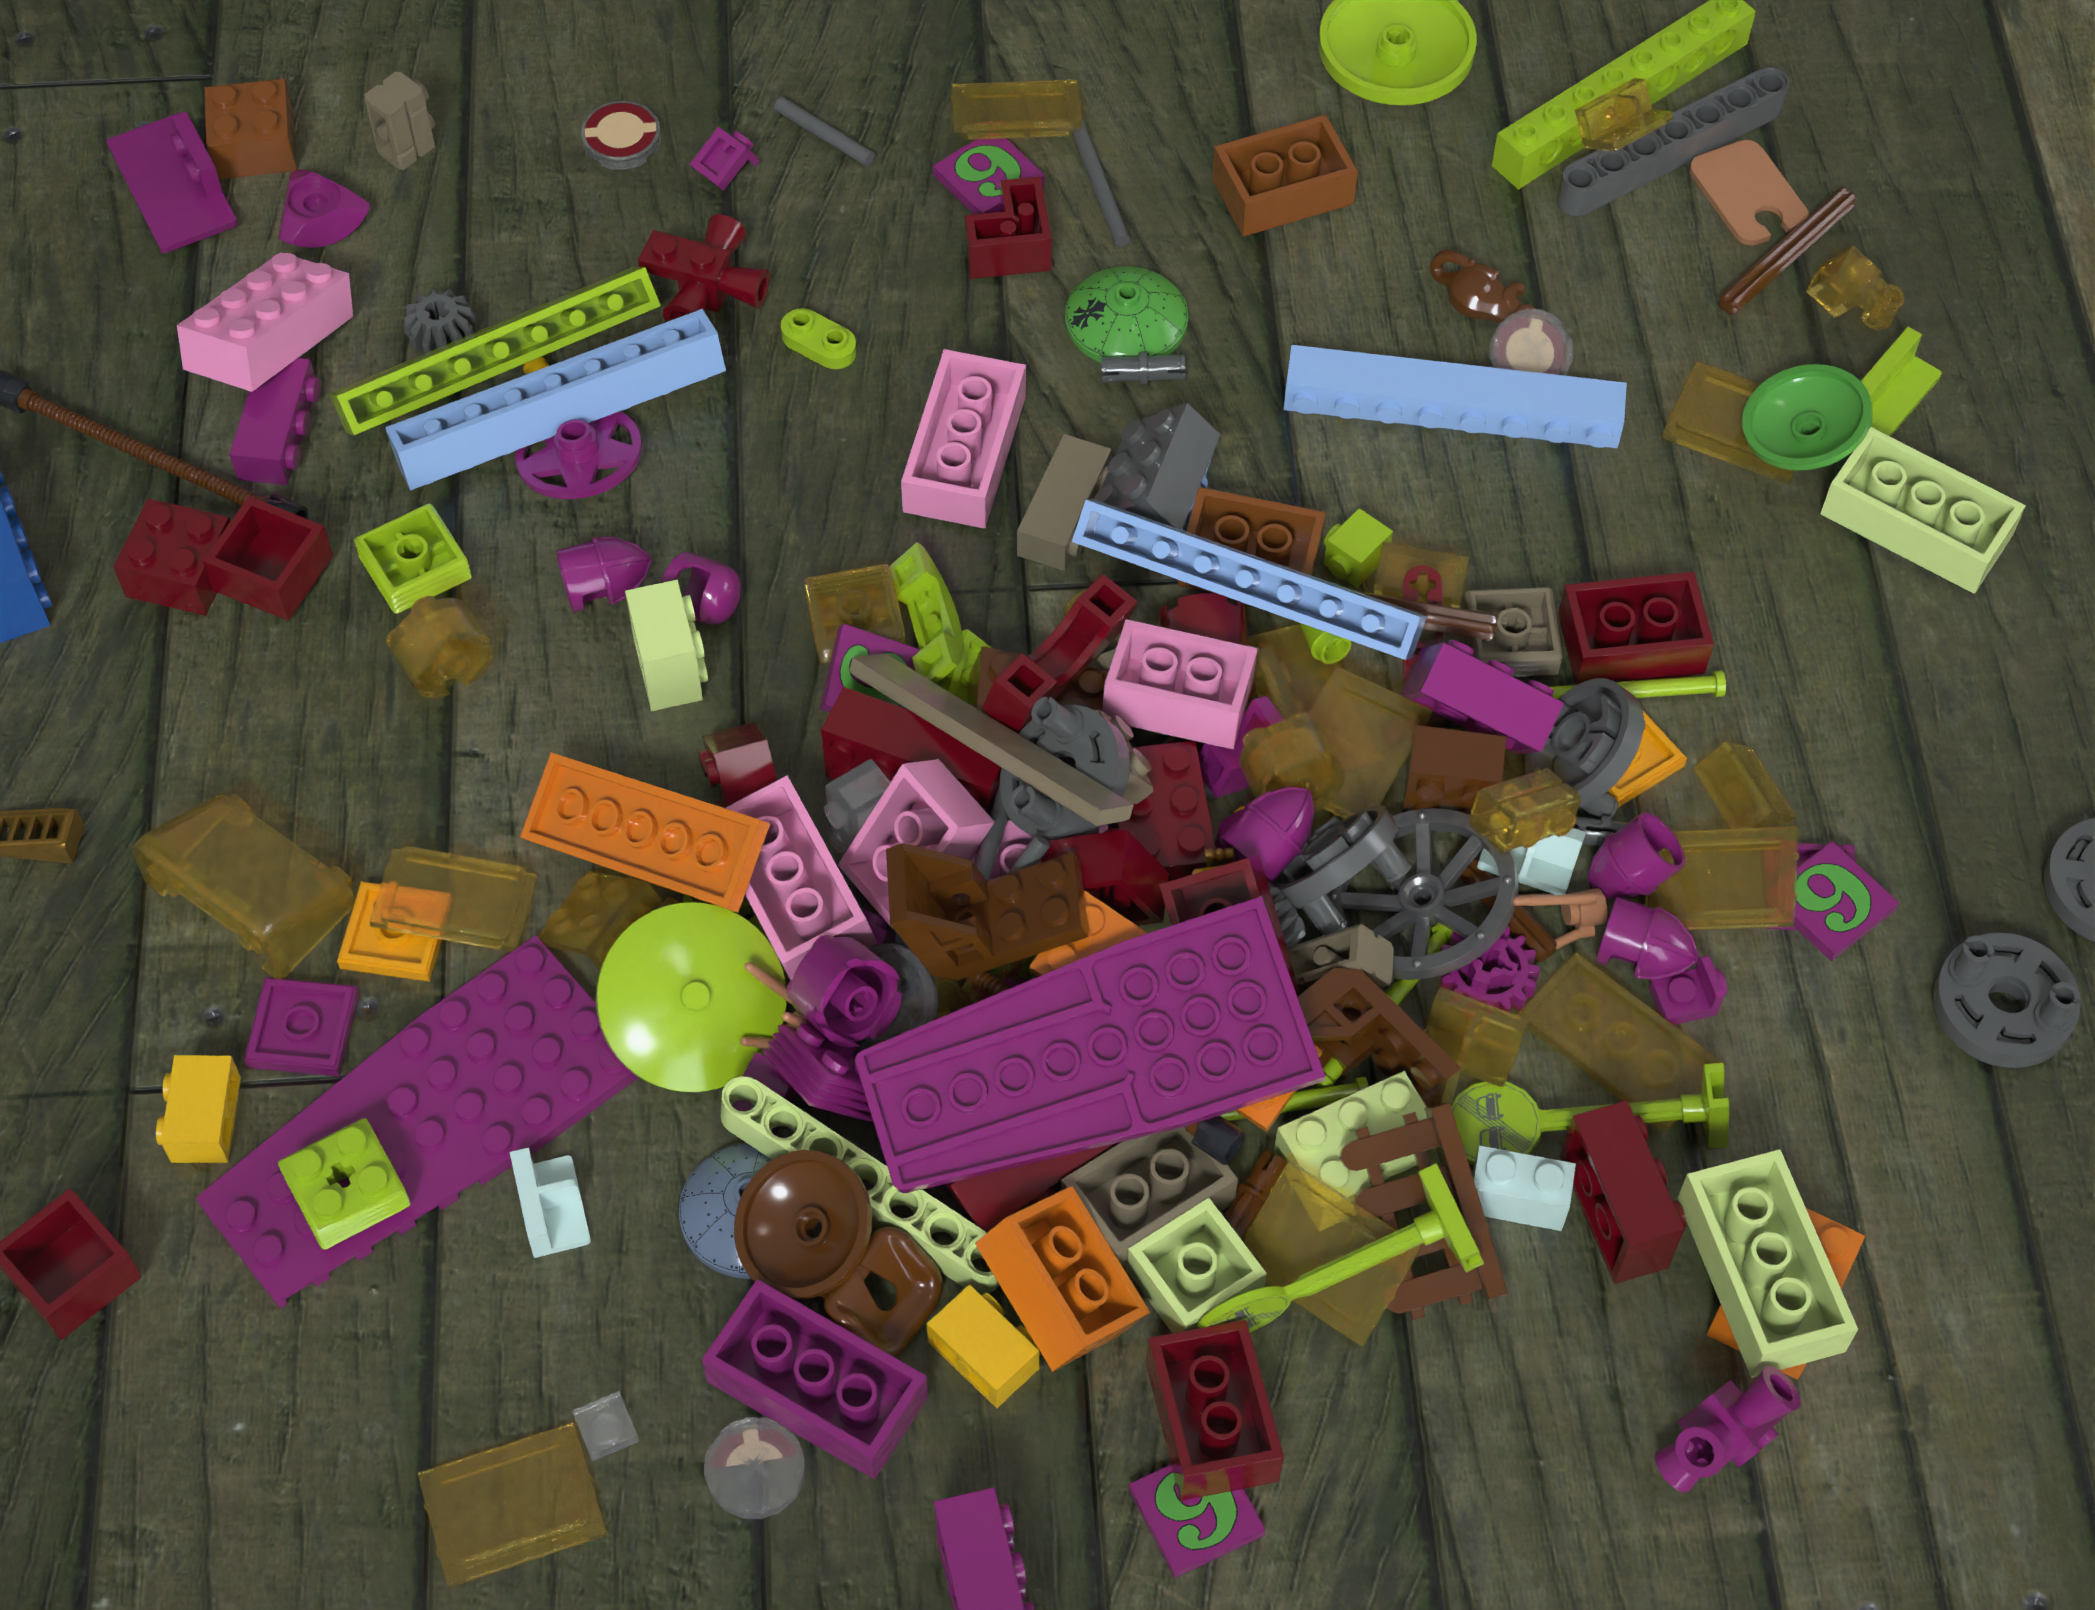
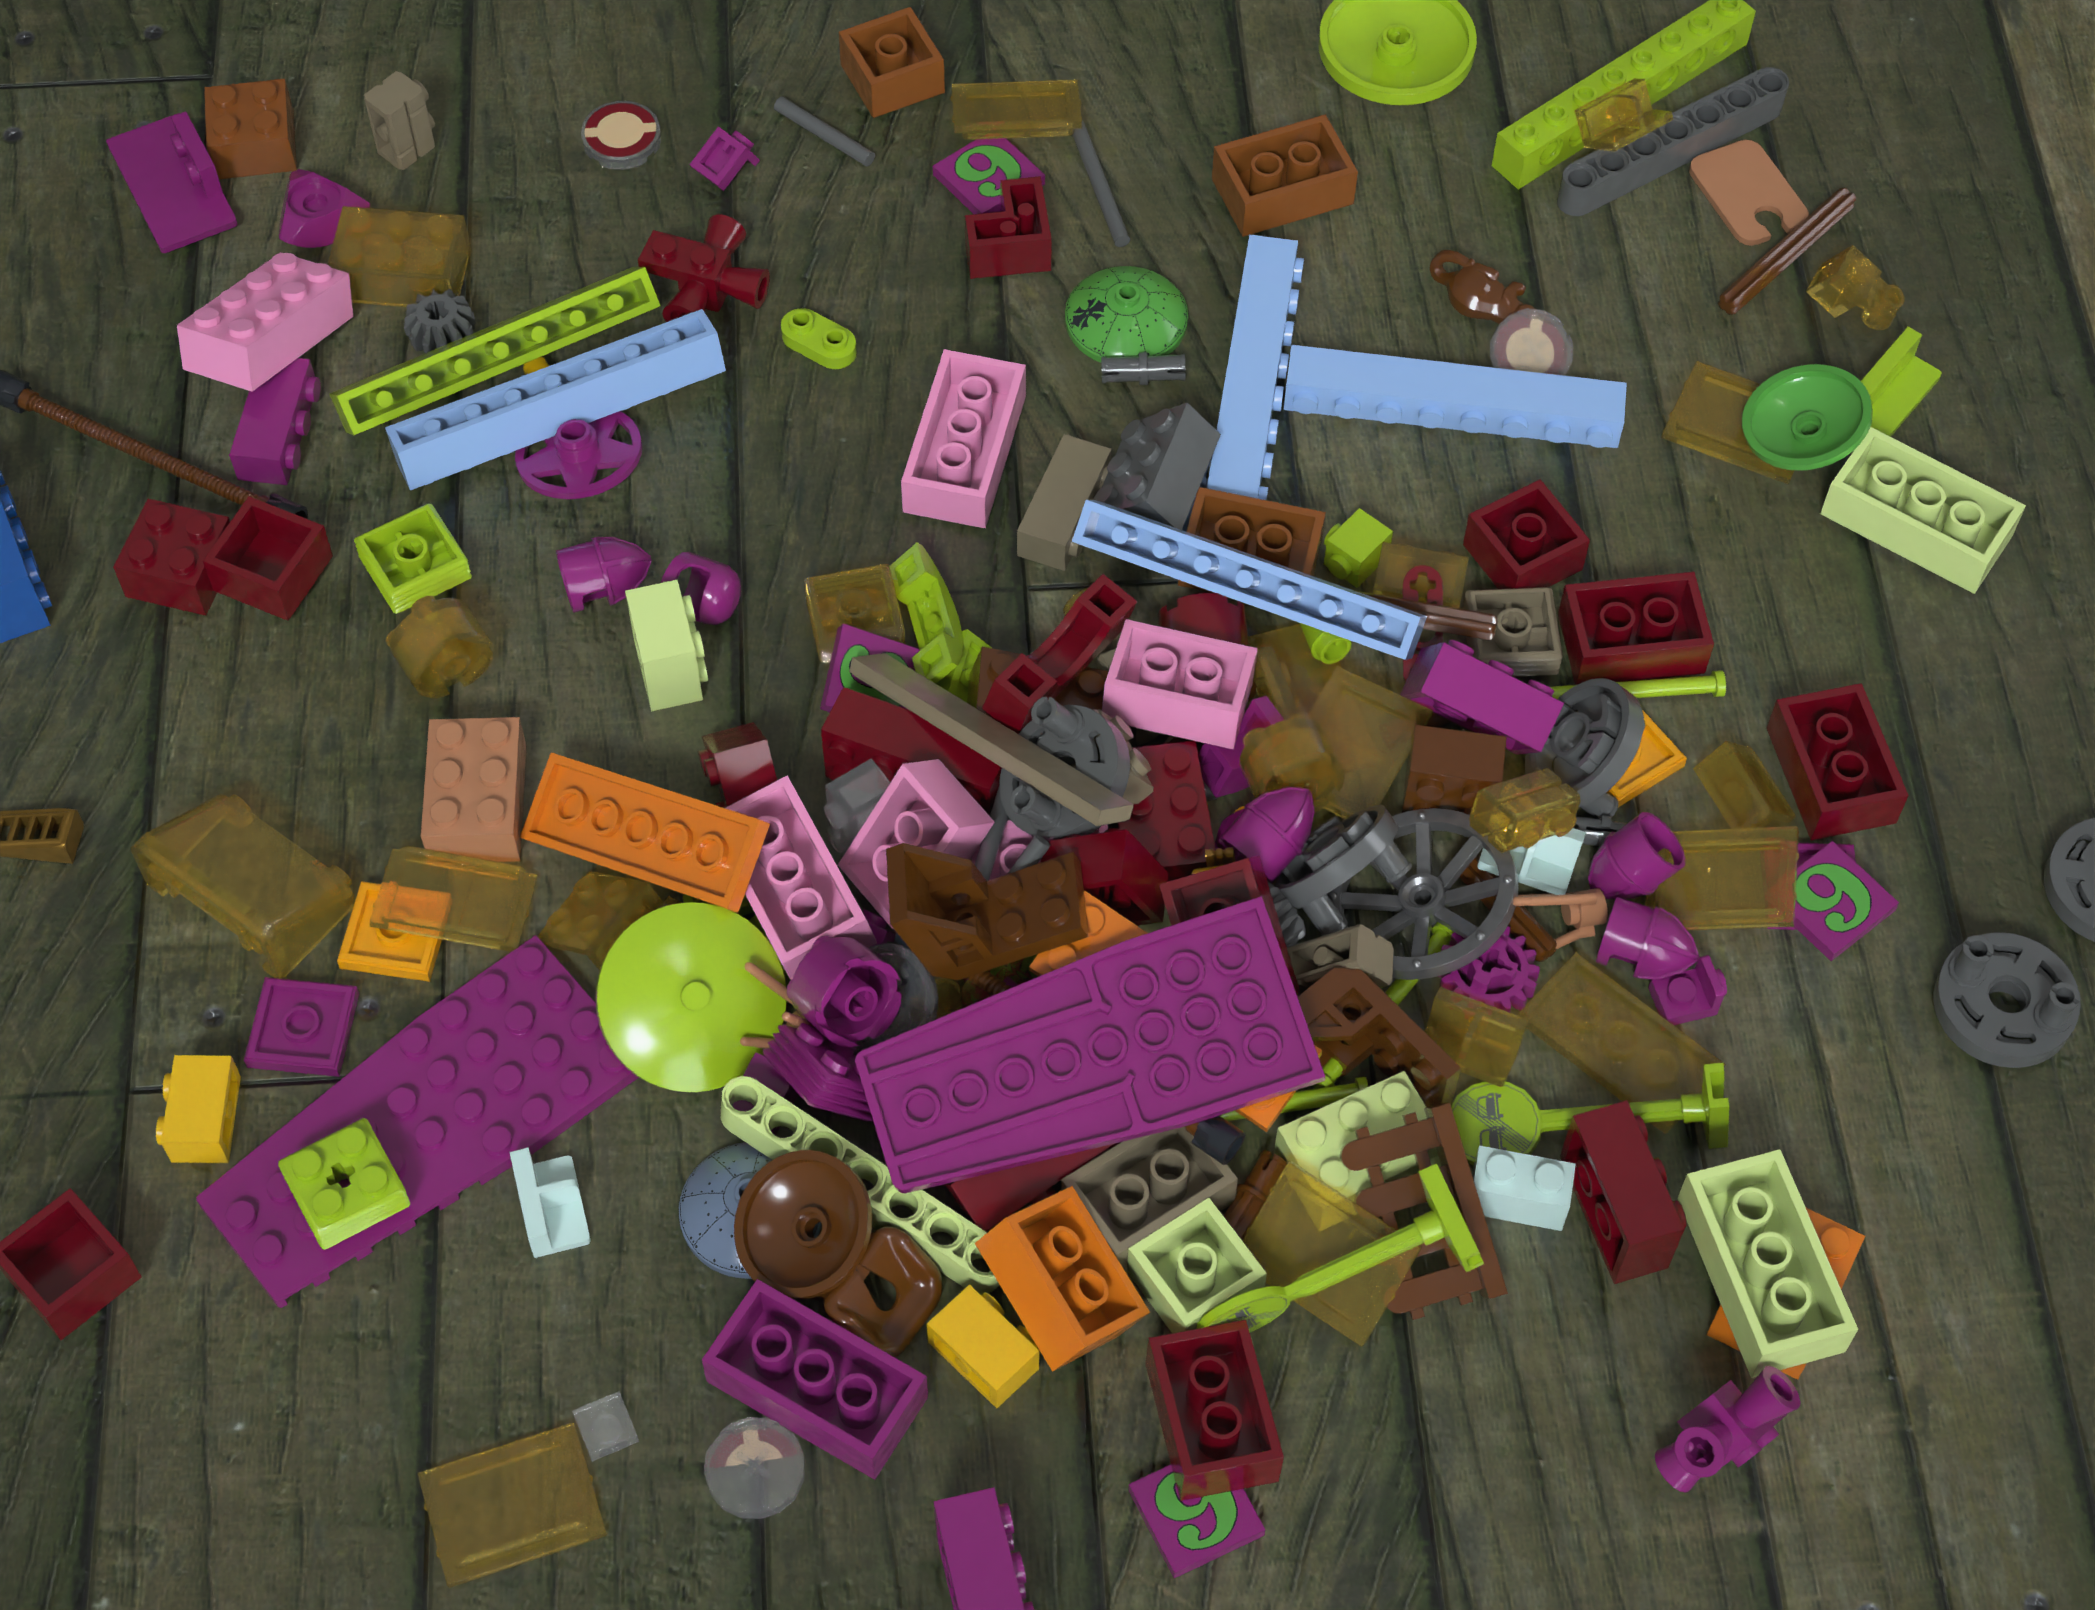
none -> clear yellow brick [327,206,471,307]
none -> nougat brick [421,717,527,864]
none -> dark orange brick [839,7,945,118]
none -> light blue brick [1207,235,1304,500]
none -> dark red brick [1463,479,1590,589]
none -> dark red brick [1766,683,1909,840]

